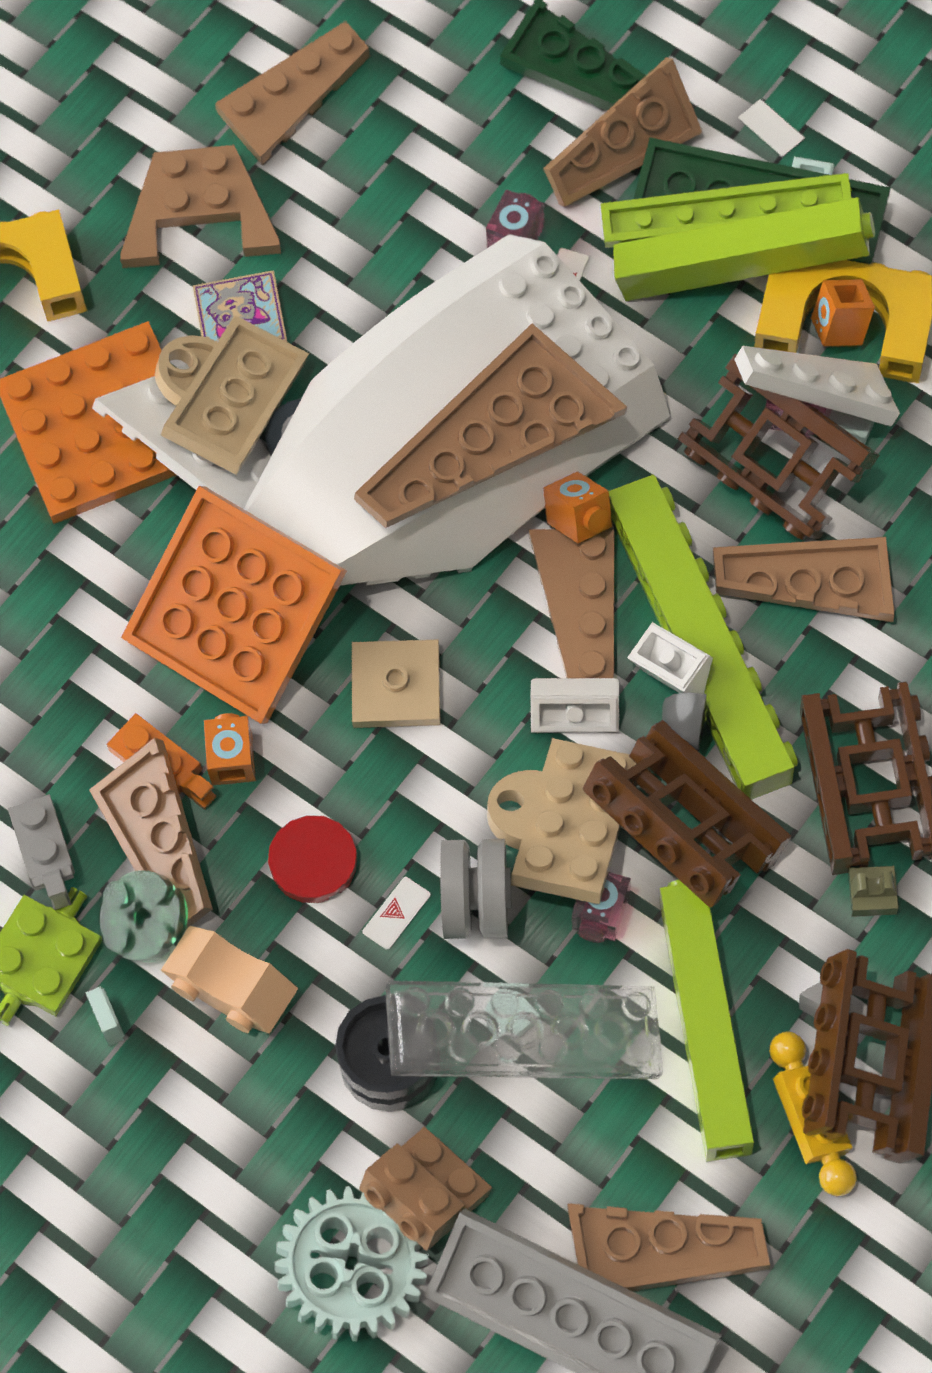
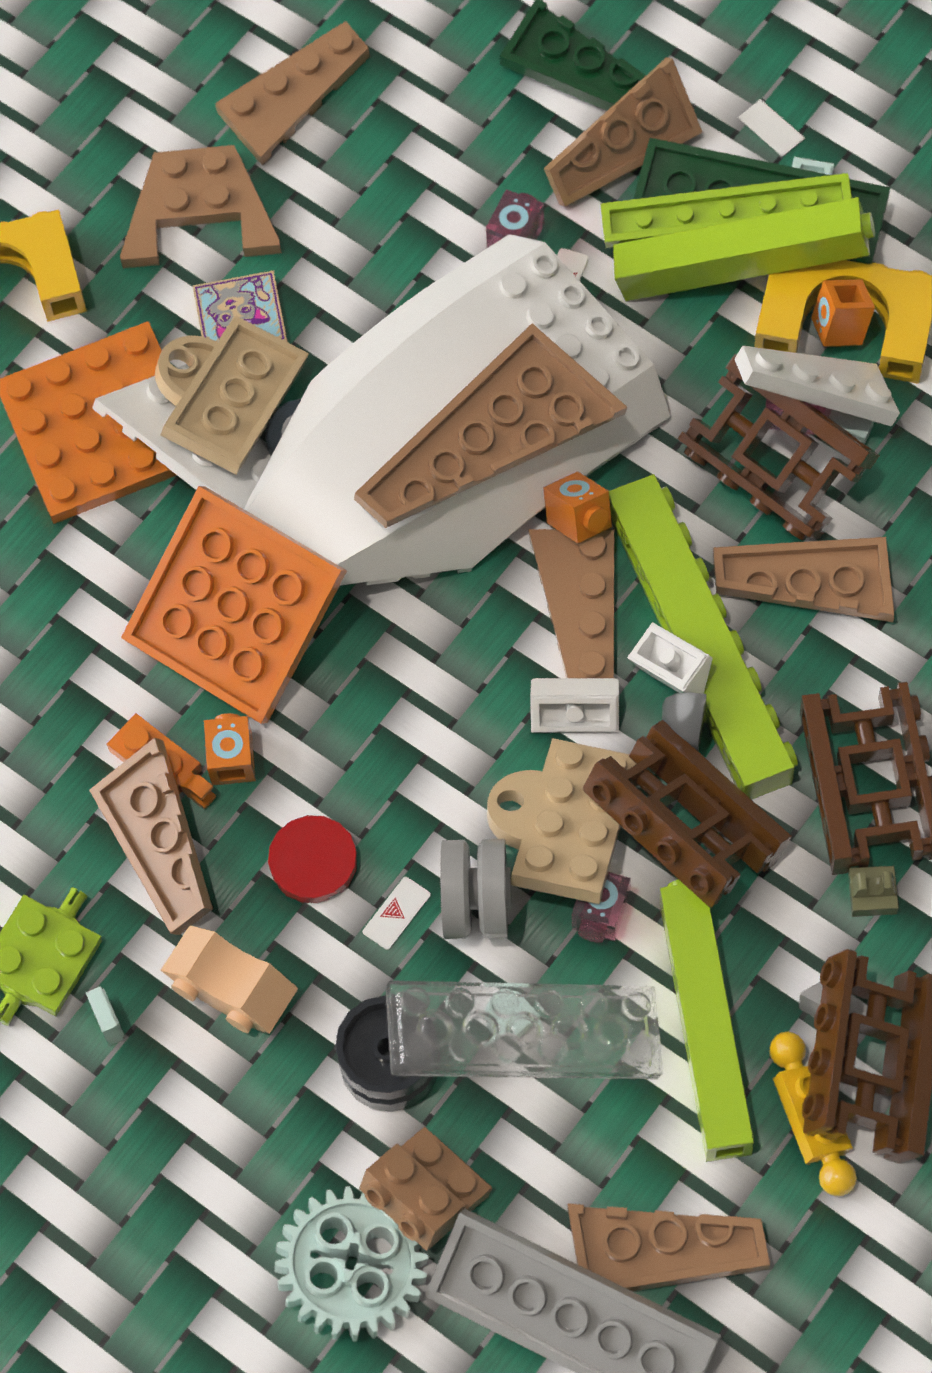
light grey hinge [8,794,75,910] -> none
clear green plate [99,870,188,962] -> none
tan plate [352,639,440,728] -> none

